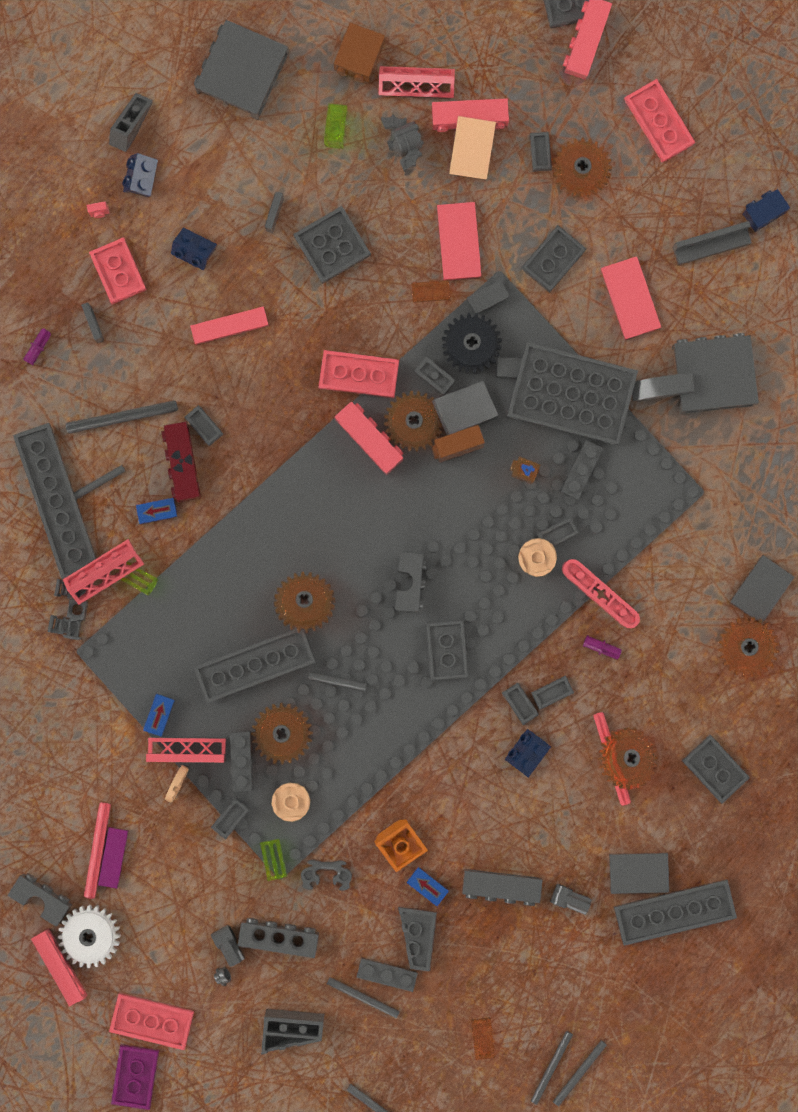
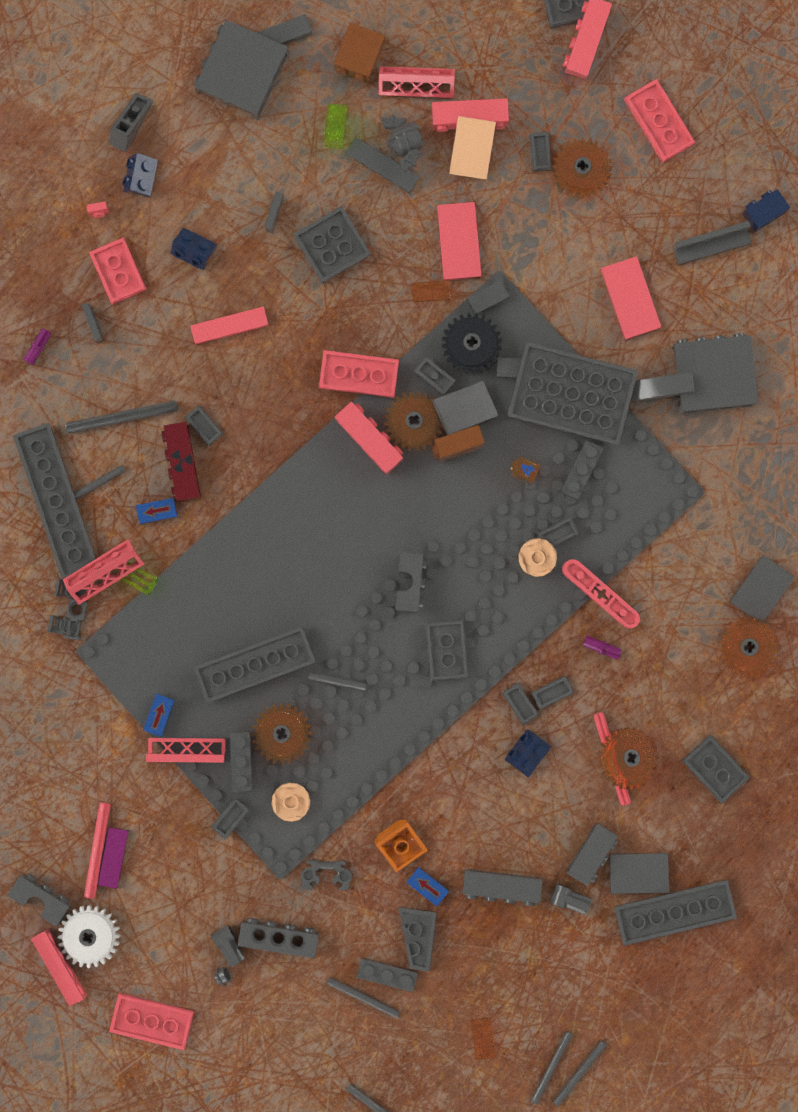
magenta tile [111,1044,159,1110] -> none
light nougat tile [165,765,189,803] -> none
clear neon green tile [260,838,287,881] -> none
dark grey wedge [261,1009,325,1055] -> none
clear orange gear [274,572,335,633] -> none
dark grey tile [521,225,586,293] -> none
none -> dark grey tile [257,14,312,45]
none -> dark grey tile [346,137,420,194]
none -> dark grey brick [566,823,618,886]

